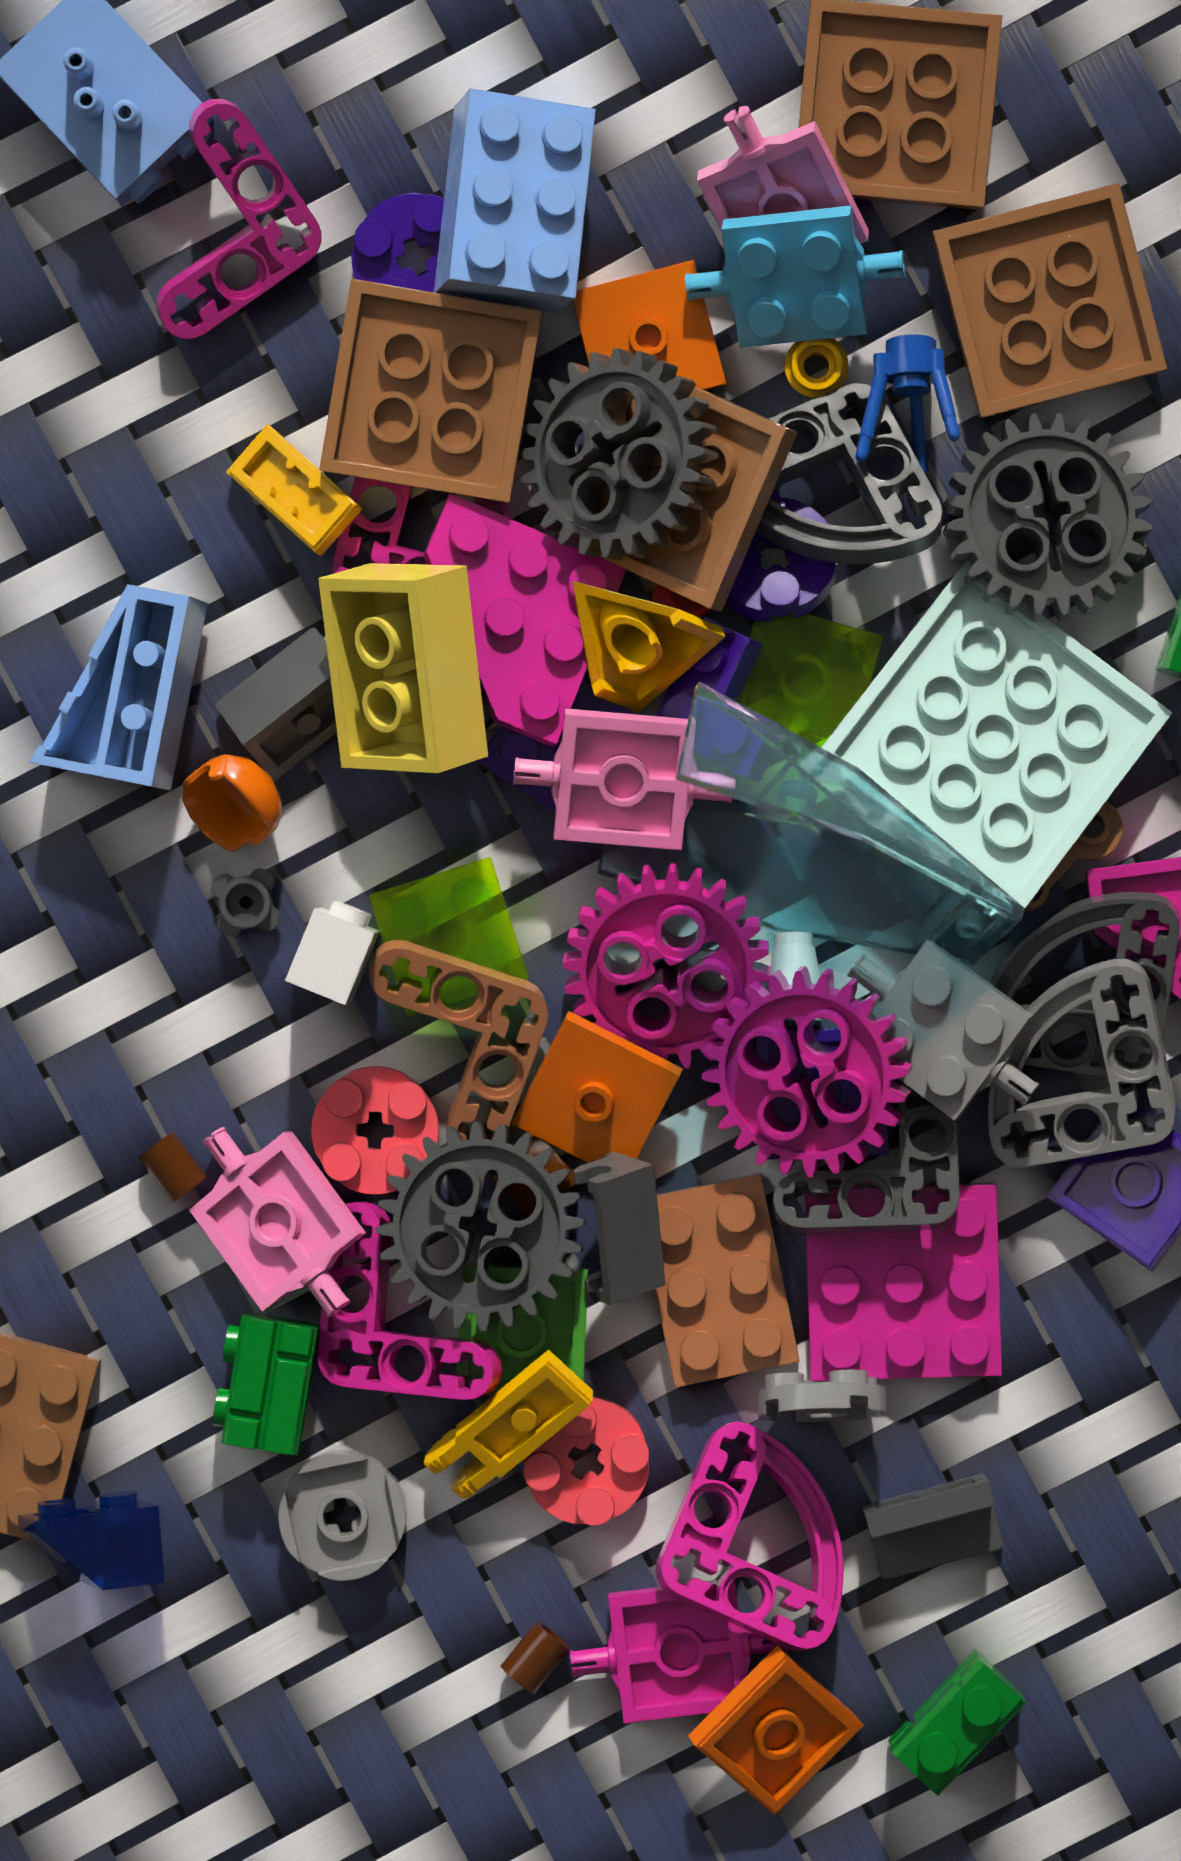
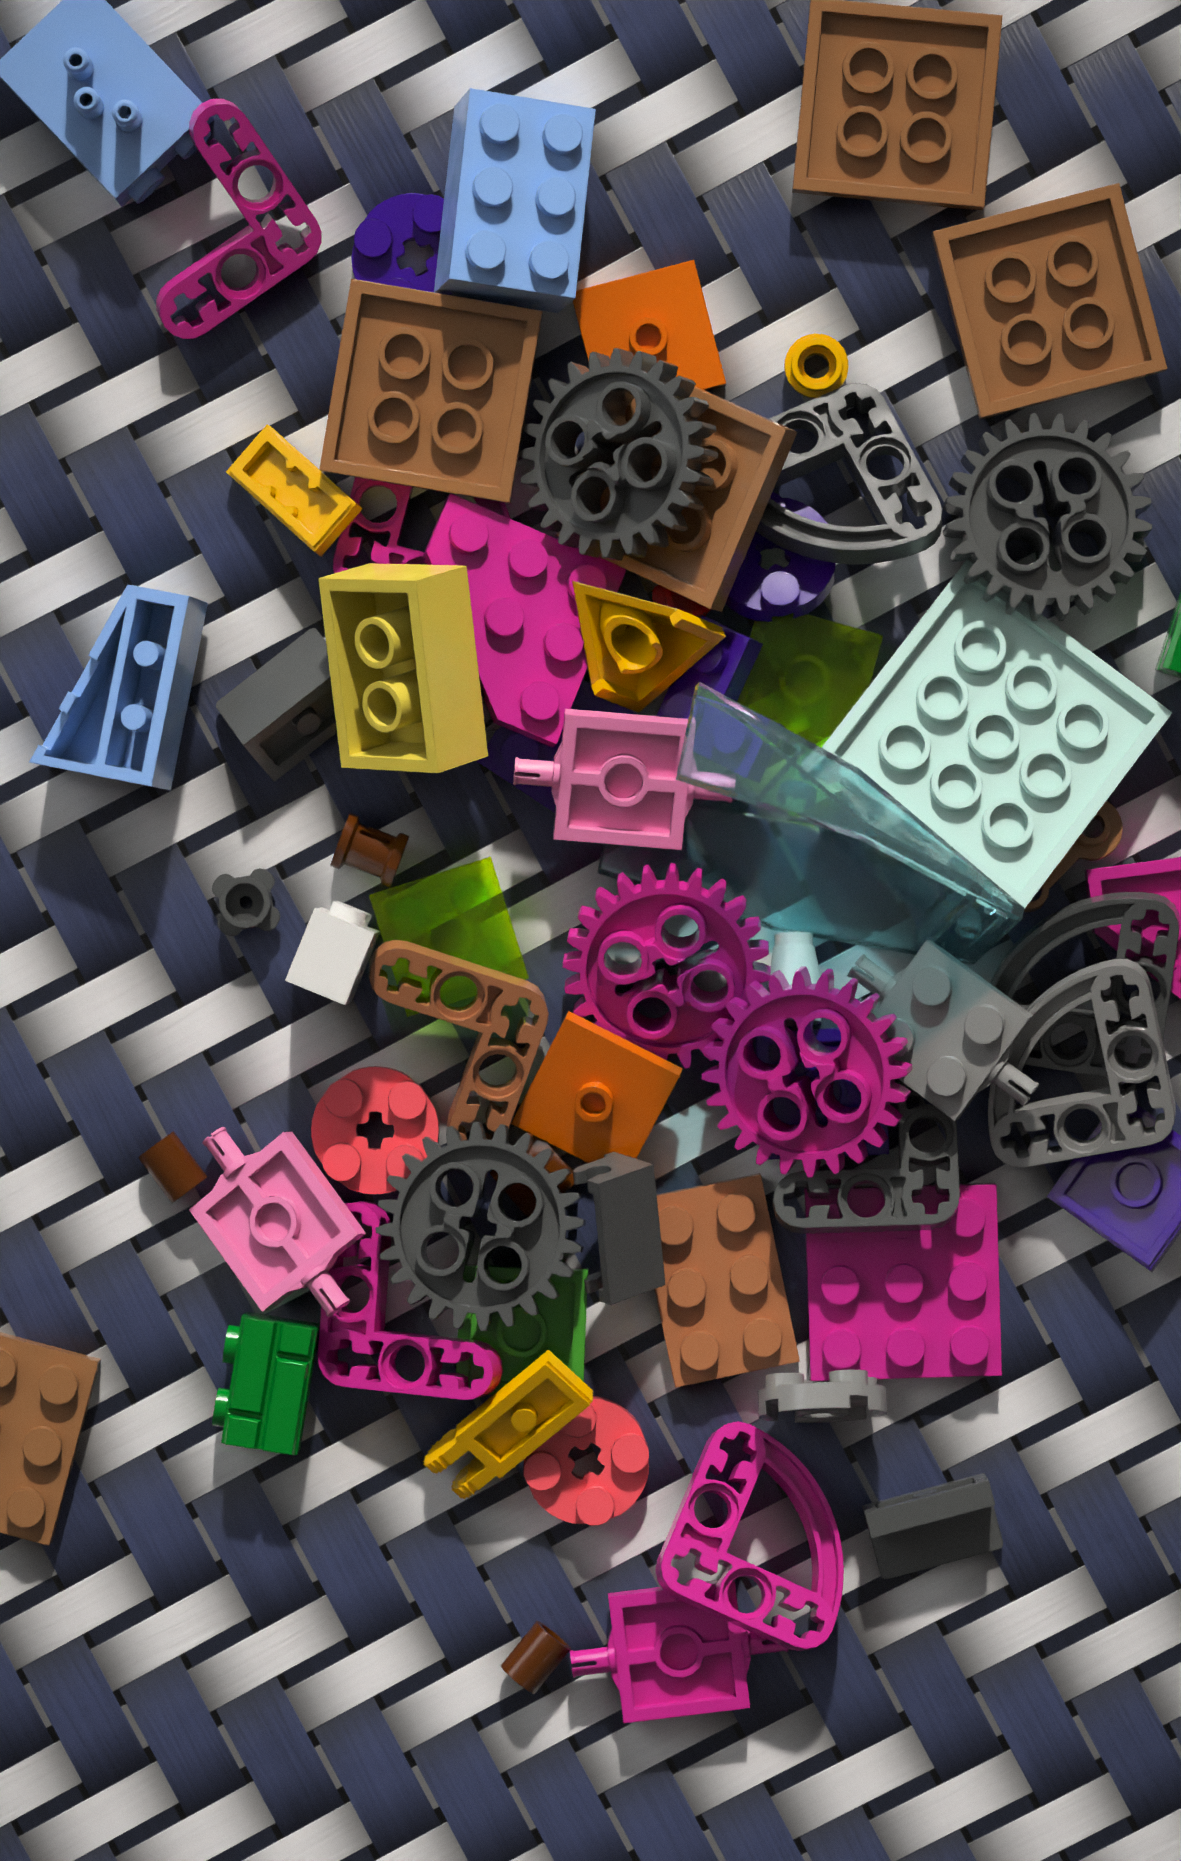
clear blue slope [18,1491,165,1590] -> none
orange hair [182,754,282,852] -> none
light grey plate [278,1450,407,1581] -> none
medium azure plate [685,205,906,348] -> none
orange plate [688,1645,864,1816] -> none
bright pink plate [697,106,869,244] -> none
blue plant [855,334,960,478] -> none
green brick [888,1649,1026,1796] -> none
none -> reddish brown bush [330,812,410,887]

